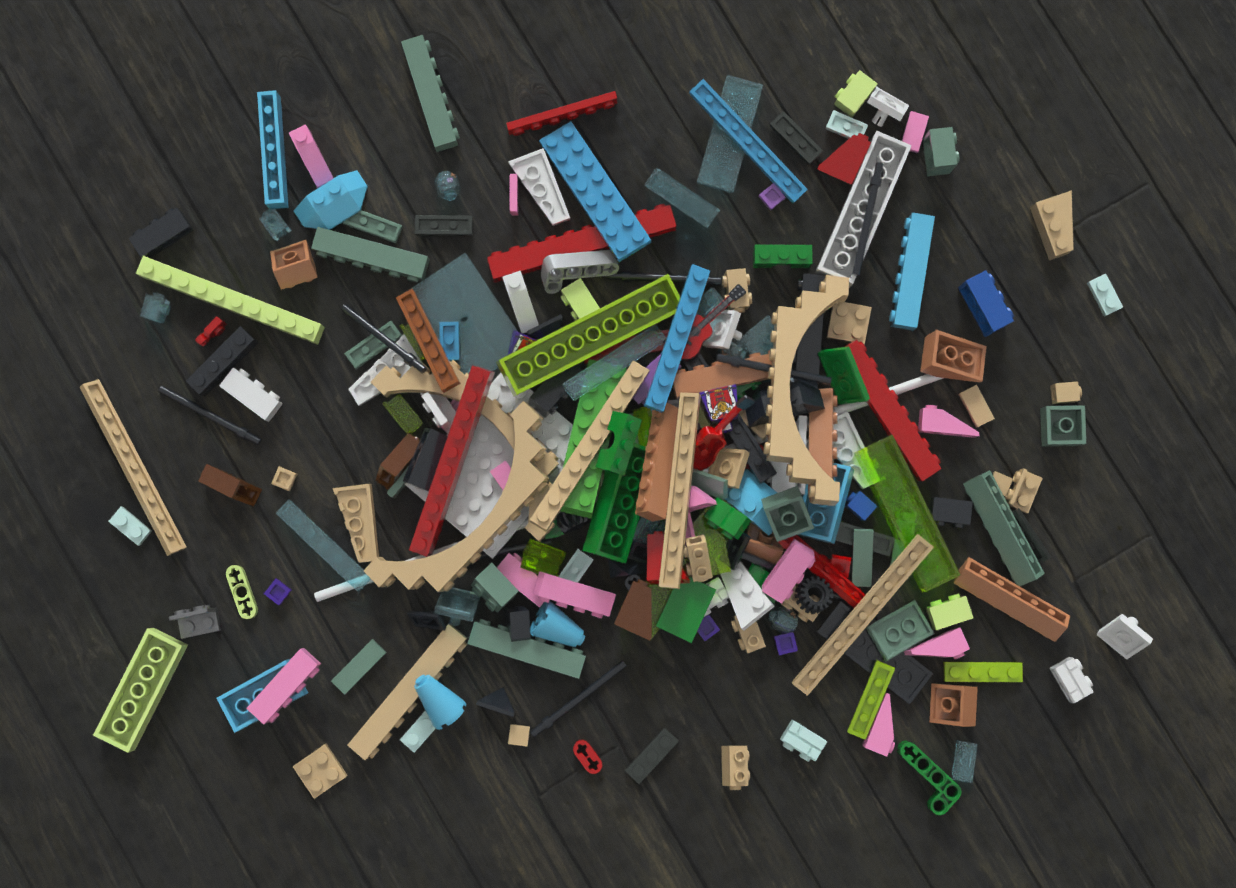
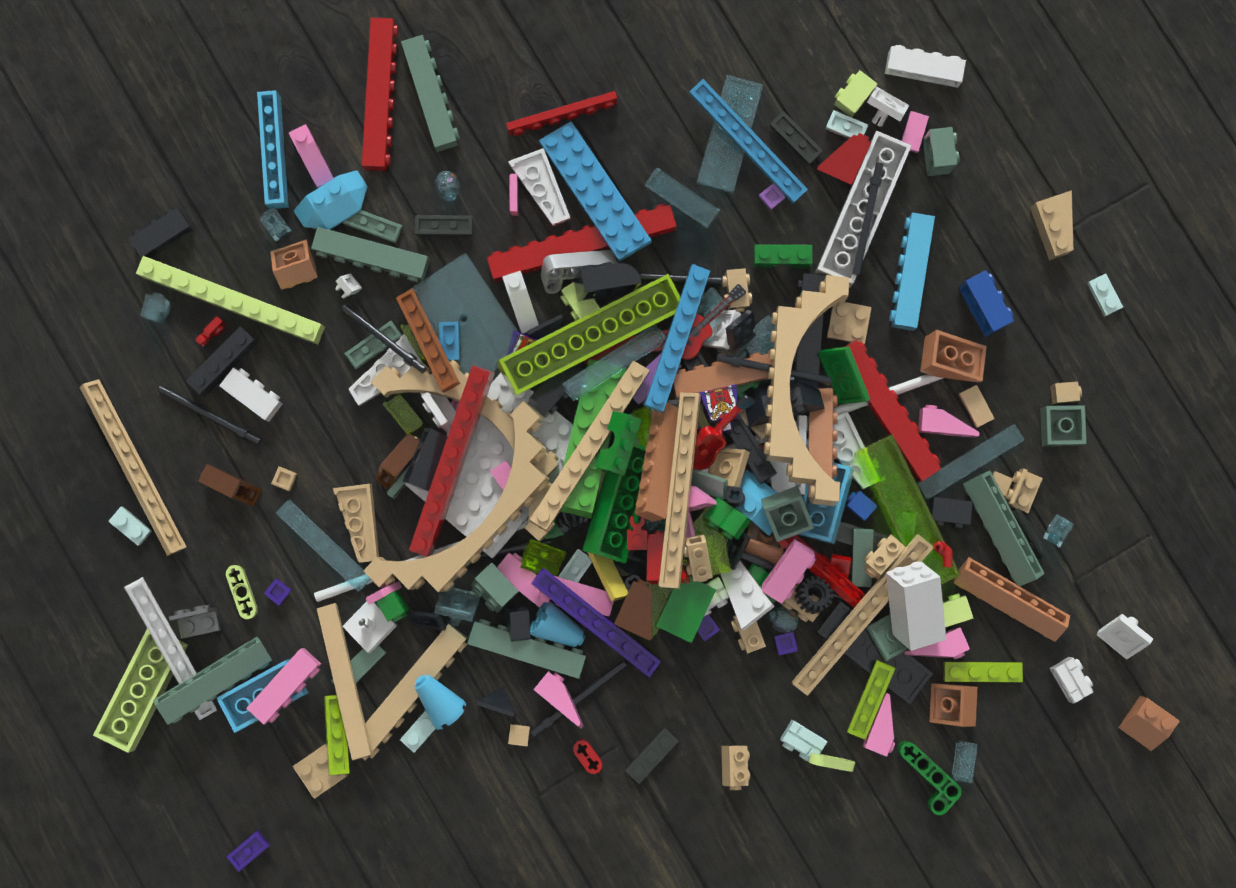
none -> white tile [124,577,217,720]
none -> sand green brick [153,637,272,725]
none -> dark purple plate [227,831,270,872]
none -> tan tile [317,603,373,760]
none -> lime plate [324,695,349,776]
none -> white tile [335,273,362,298]
none -> white tile [343,601,397,654]
none -> red brick [362,17,399,171]
none -> bright pink tile [366,581,402,605]
none -> green brick [376,589,410,623]
none -> dark purple plate [531,568,661,677]
none -> bright pink slope [534,671,584,728]
none -> black brick [573,262,641,301]
none -> light yellow tile [587,552,628,601]
none -> red plate [627,516,647,550]
none -> black plate [726,310,756,354]
none -> black bush [726,486,745,507]
none -> yellowish green beam [809,752,855,772]
none -> tan brick [864,535,906,580]
none -> white brick [884,45,966,88]
none -> white brick [886,562,946,651]
none -> clear light blue tile [916,424,1024,500]
none -> red arm [933,541,953,567]
none -> clear light blue brick [1043,514,1074,547]
none -> nougat slope [1118,696,1180,751]

